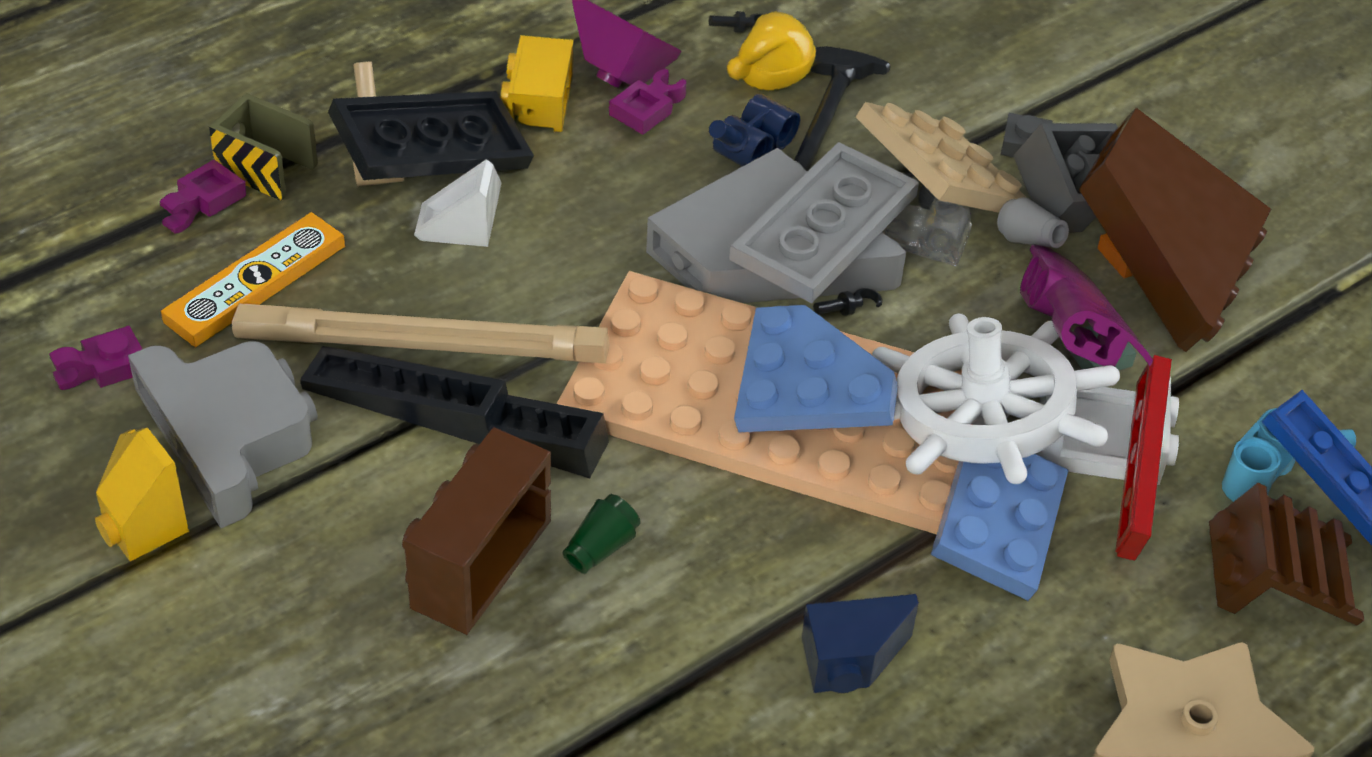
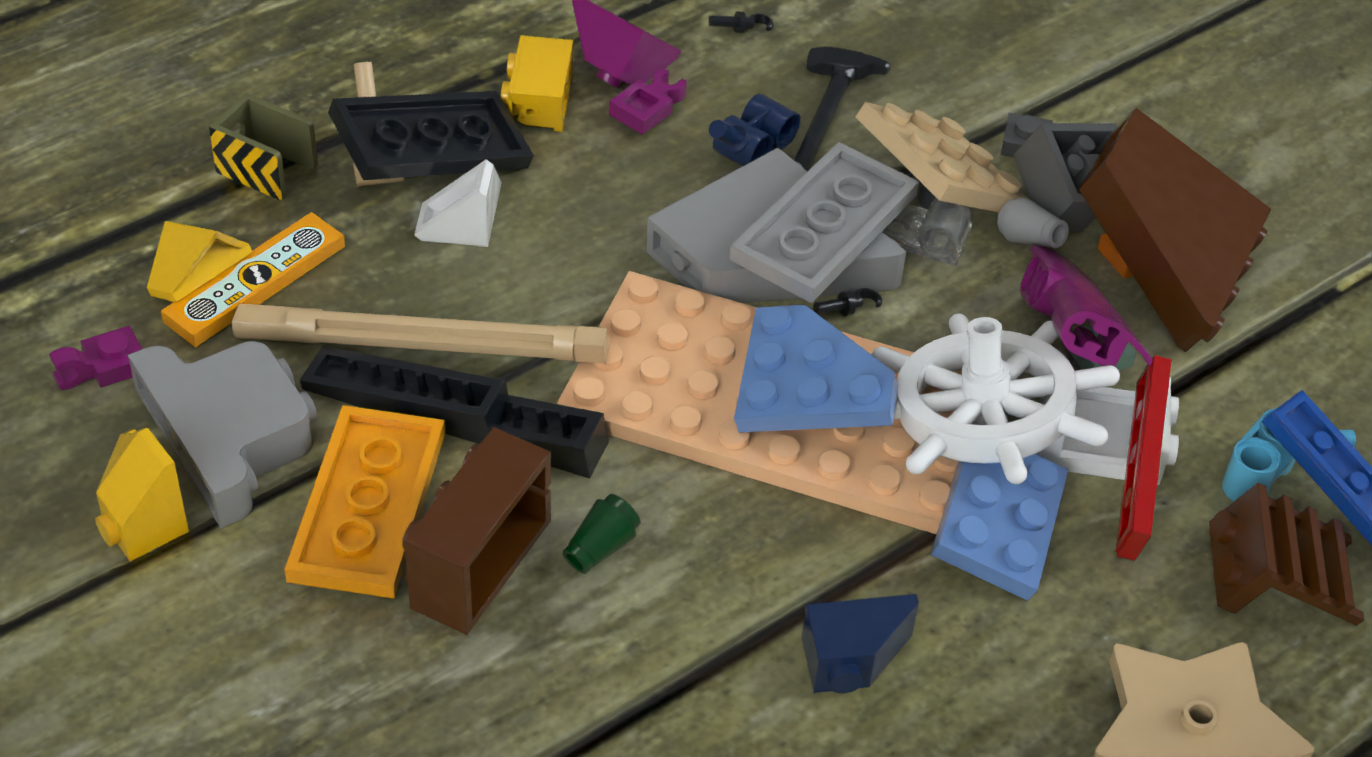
magenta plate [160,160,246,234] -> none
yellow piece [727,11,816,91] -> none
none -> yellow slope [147,221,252,302]
none -> light orange plate [284,405,445,599]

